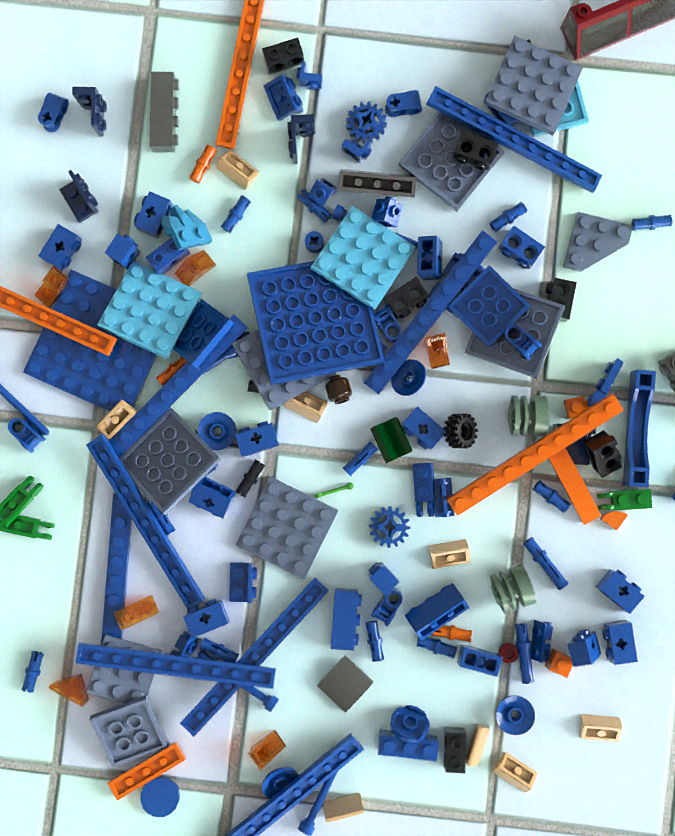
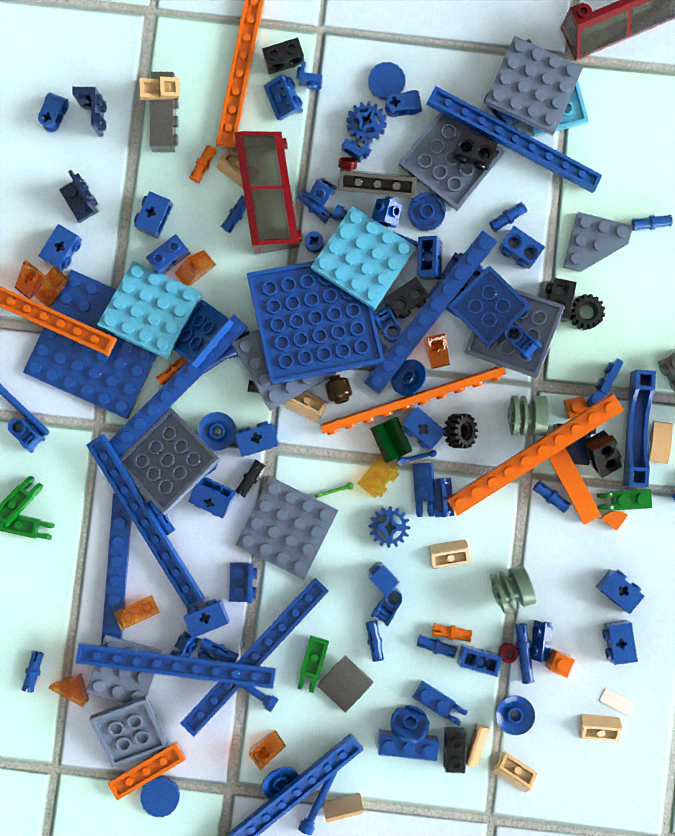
tan slope [95,400,138,440] -> none
blue brick [104,233,141,270] -> none
dark azure plate [161,204,212,250] -> none
dark blue bracket [287,114,315,164] -> none
blue brick [331,588,362,651] -> none
blue pin [343,441,378,476] -> none
blue brick [404,583,469,641] -> none
blue pin [523,537,568,590] -> none
blue brick [567,629,602,667] -> none
none -> clear orange slope [14,260,48,299]
none -> tan slope [139,76,180,100]
none -> windscreen [234,131,303,254]
none -> green hinge [297,635,329,693]
none -> orange plate [320,366,506,435]
none -> dark red tile [338,157,357,170]
none -> clear yellow bracket [357,454,399,498]
none -> blue tile [368,62,405,101]
none -> blue hinge [397,450,437,465]
none -> blue tile [408,193,446,231]
none -> blue hinge [412,680,468,726]
none -> black tyre [569,294,605,330]
none -> white sticker [599,688,636,717]
none -> tan slope [648,421,673,464]

